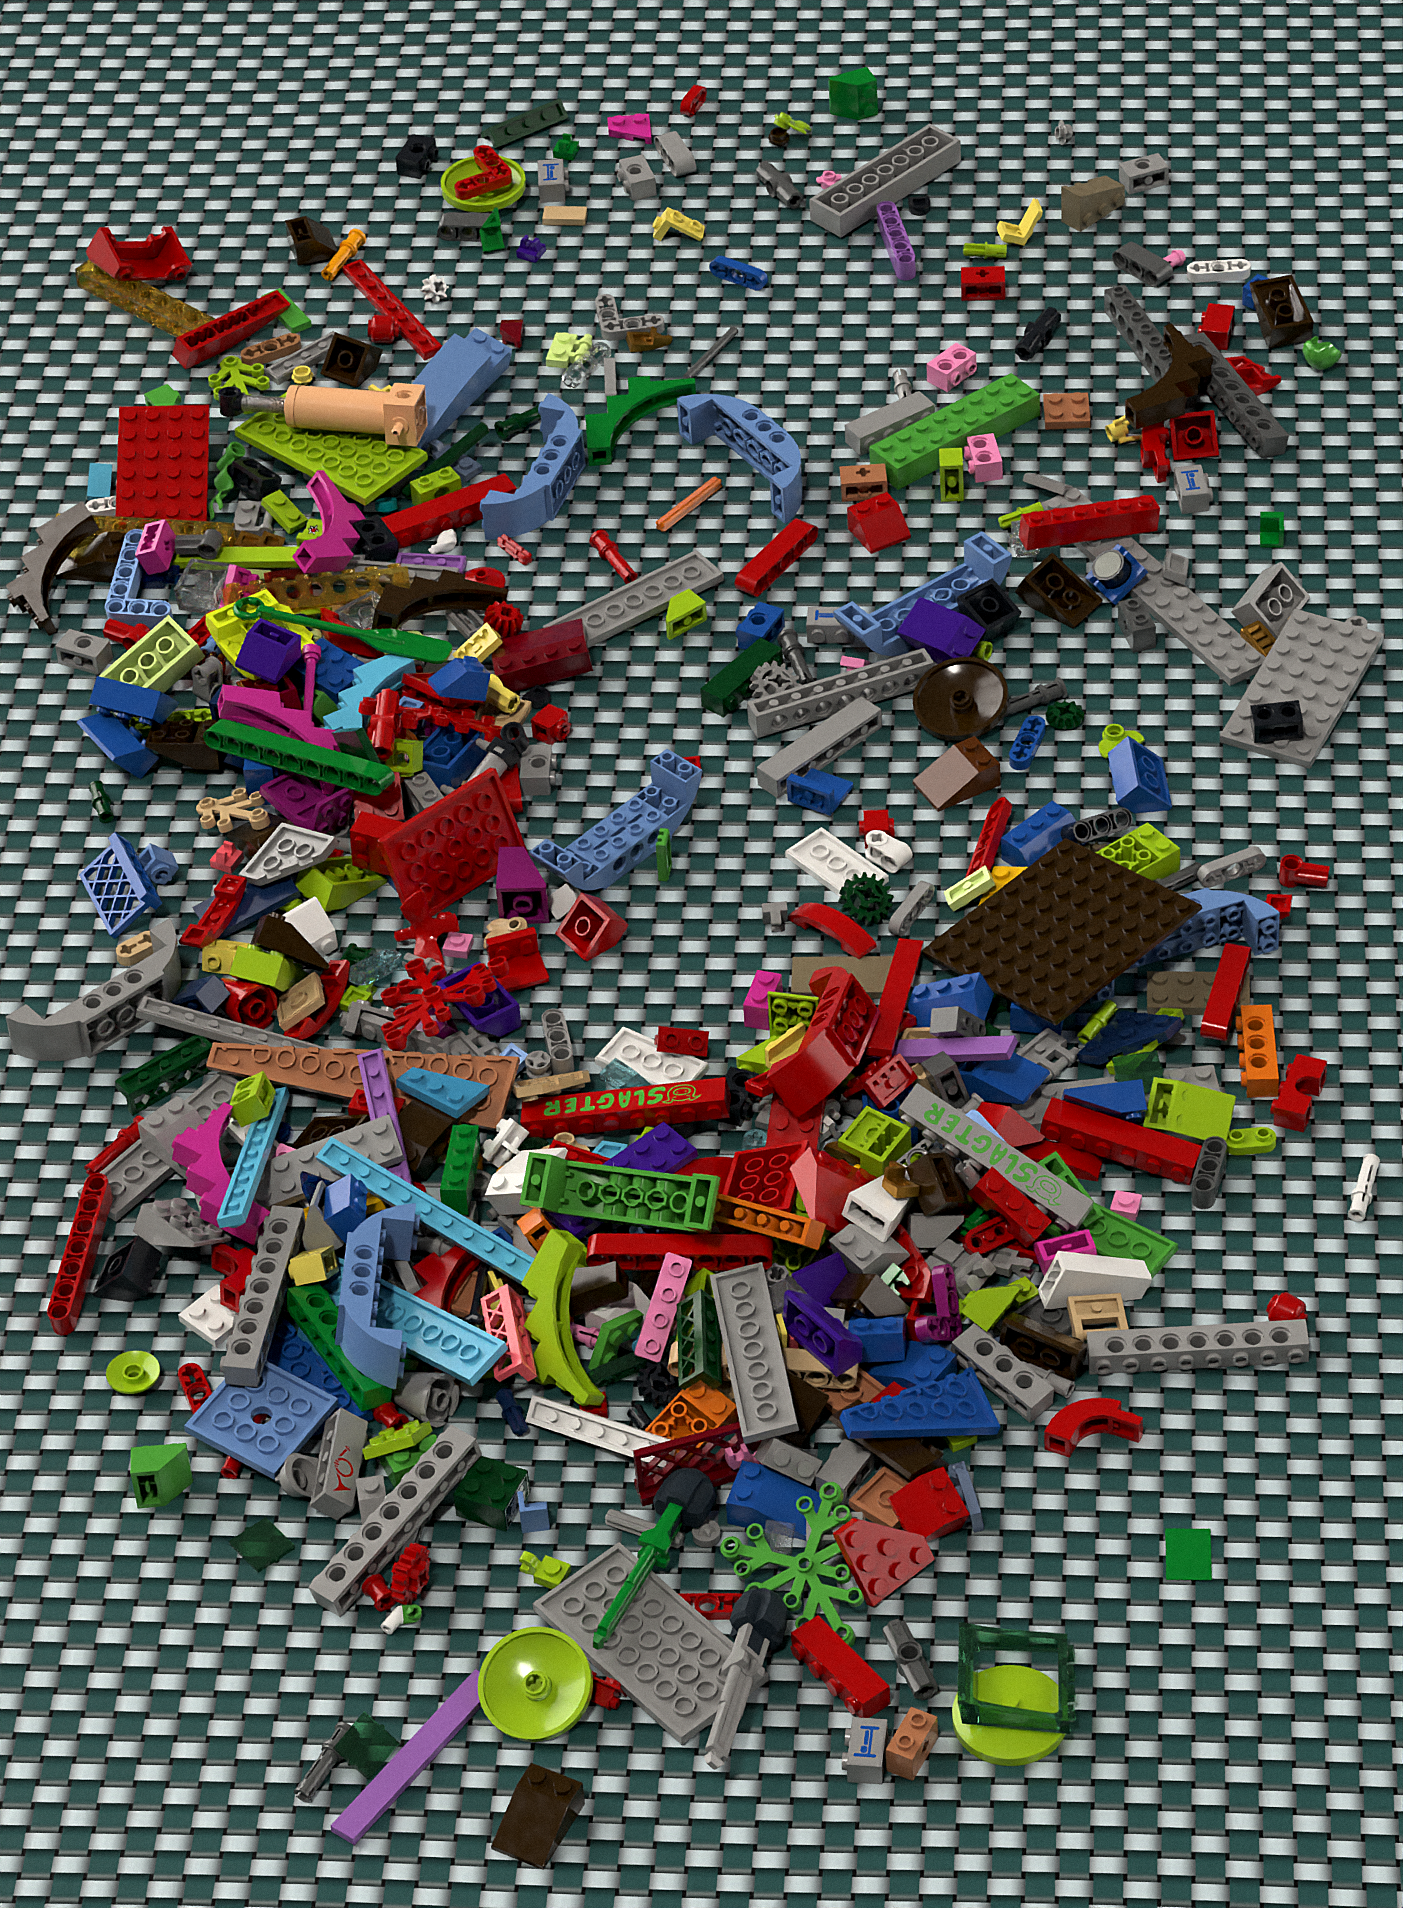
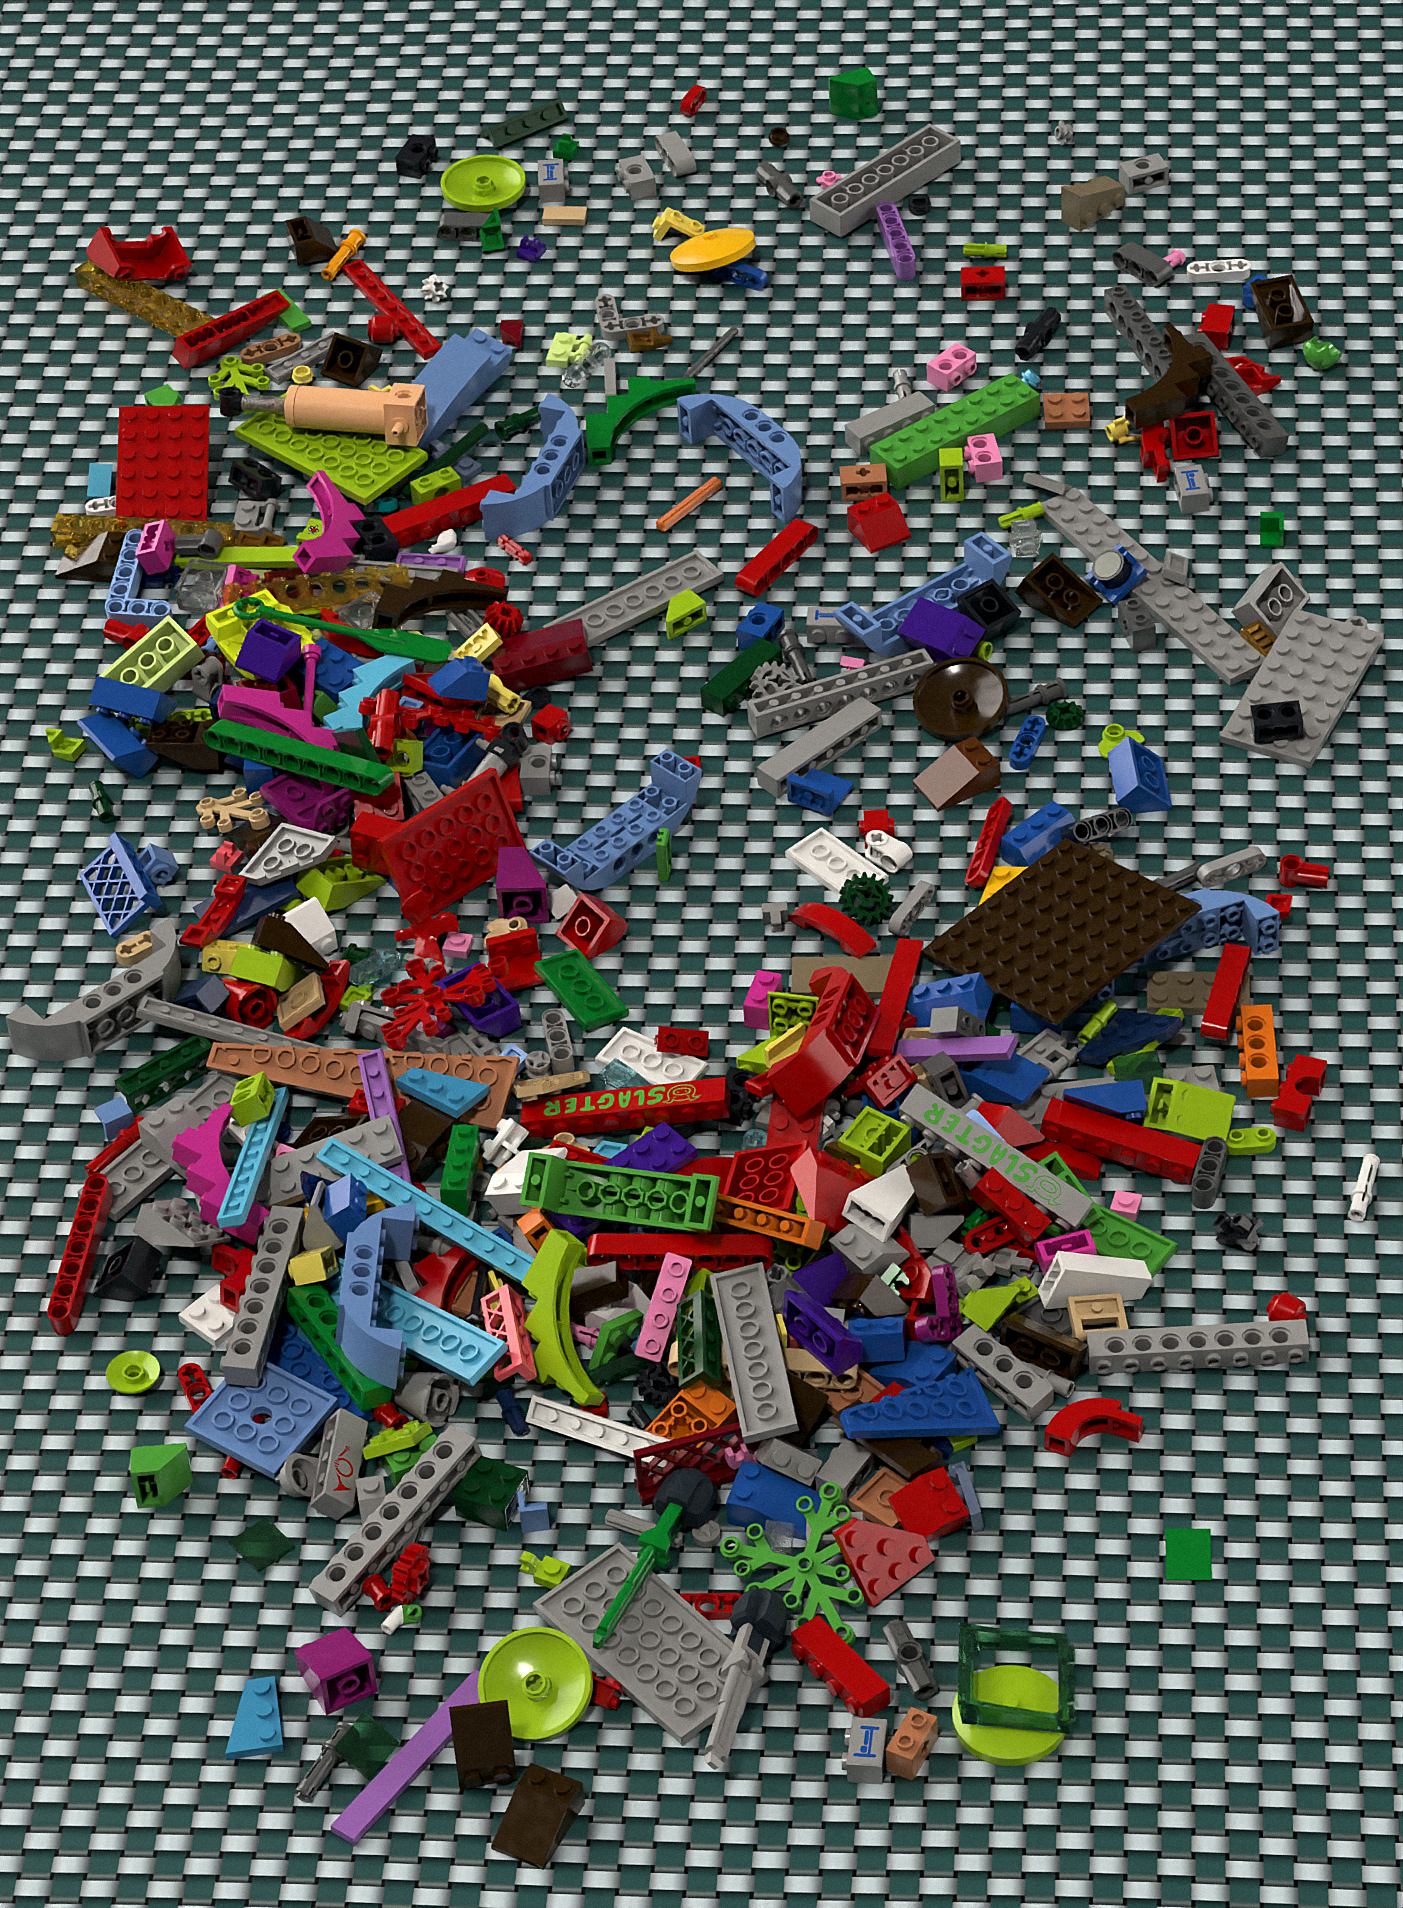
arch [6,501,99,636] -> none
light grey brick [55,629,113,675] -> none
bright green flag [208,442,245,520] -> none
lime plate [261,490,308,534] -> none
red beam [454,145,512,200] -> none
red pin [589,529,638,584] -> none
dark pink wing [607,113,652,144] -> none
lime plate [774,112,811,134] -> none
pearl gold slope [882,1160,920,1198] -> none
yellowish green plate [944,866,995,912] -> none
light yellow bracket [996,198,1042,246] -> none
red brick [1019,495,1160,550] -> none
lime slope [1095,822,1180,881] -> none
none -> lime slope [45,728,87,762]
none -> medium blue panel [94,1096,134,1141]
none -> dark azure wing [225,1676,284,1760]
none -> magenta slope [294,1627,378,1715]
none -> dark brown slope [449,1700,517,1788]
none -> green tile [534,948,629,1031]
none -> yellow dish [670,227,756,272]
none -> clear blue plate [928,1436,954,1460]
none -> medium azure plate [1021,369,1041,389]
none -> black hips [1213,1213,1264,1251]

